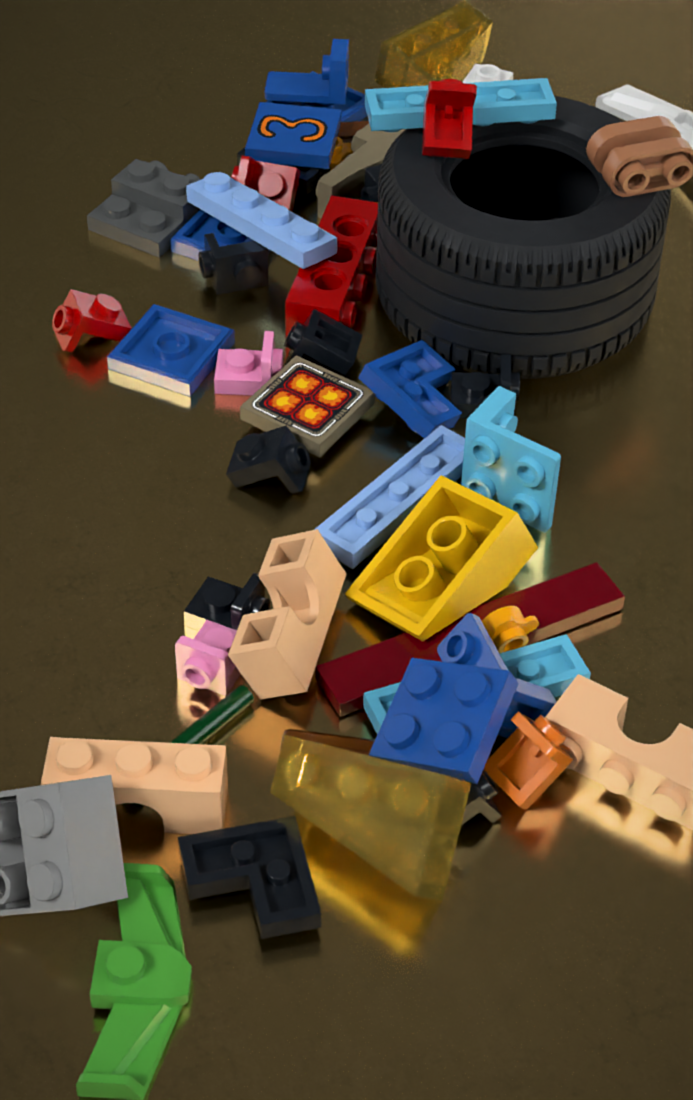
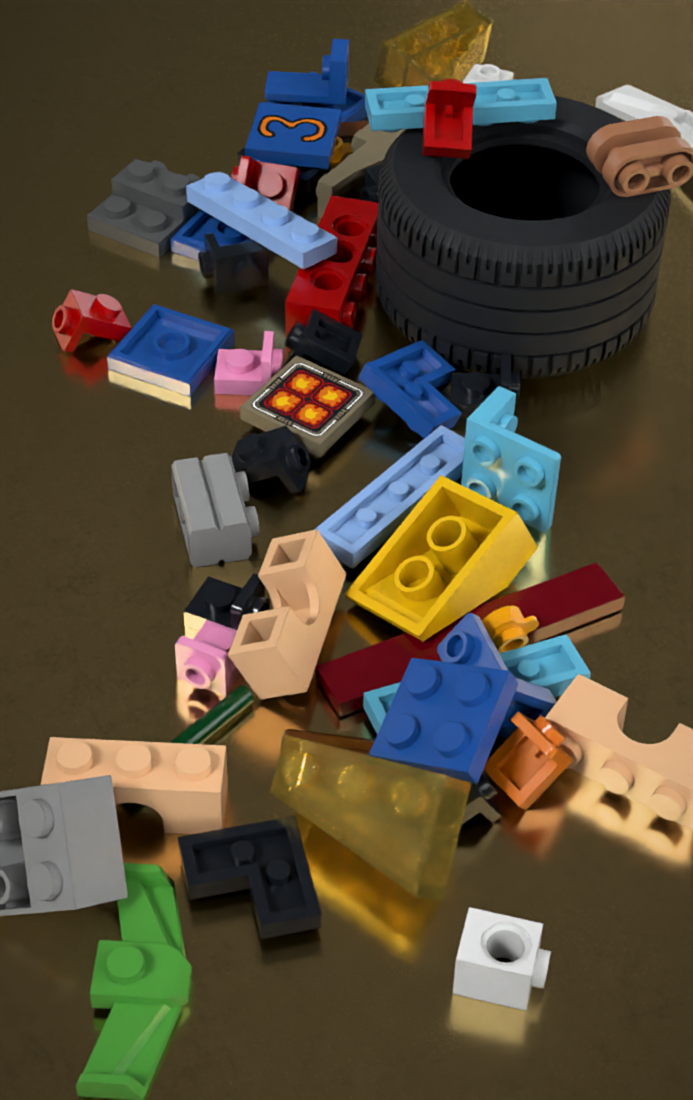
none -> light grey brick [171,453,260,568]
none -> white brick [452,907,551,1011]

